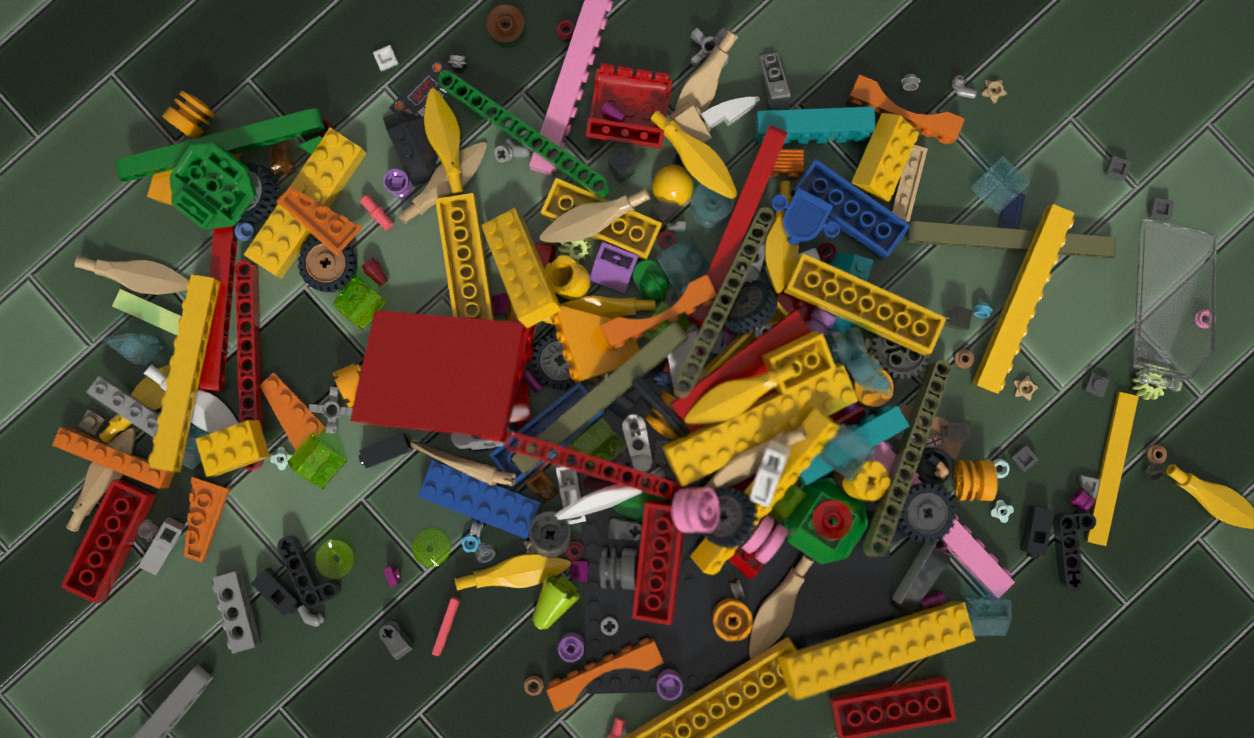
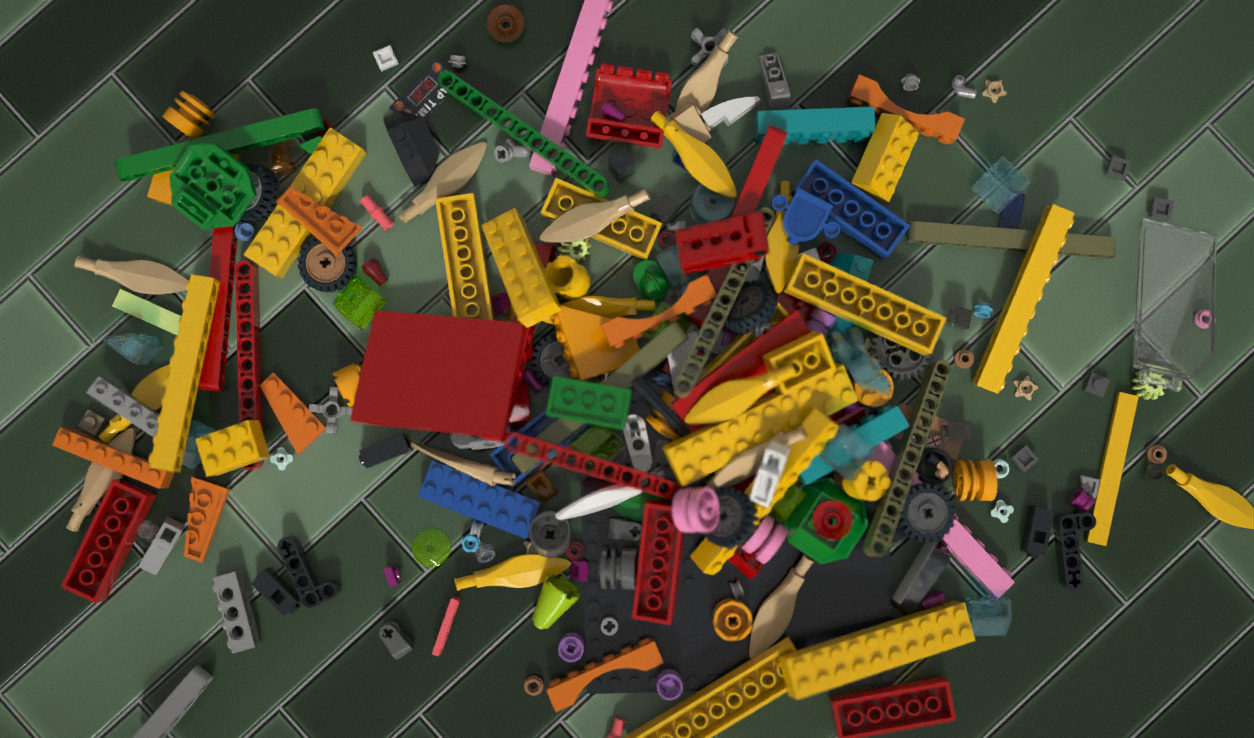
white animal [144,364,239,433] -> none
clear neon green slope [287,433,348,490] -> none
light grey arm [297,605,324,627] -> none
clear neon green dish [315,540,354,579] -> none
medium lavender wheel [383,169,413,199] -> none
yellow animal [424,88,464,195] -> none
white slope [556,461,586,525] -> none
dark red plate [557,20,575,40] -> none
medium lavender slope [590,242,638,294] -> none
yellow piece [652,165,694,208] -> none
orange brick [769,149,804,178] -> none
tan plate [891,145,928,223] -> none
none -> green plate [546,376,632,430]
none -> red hinge [675,212,770,274]

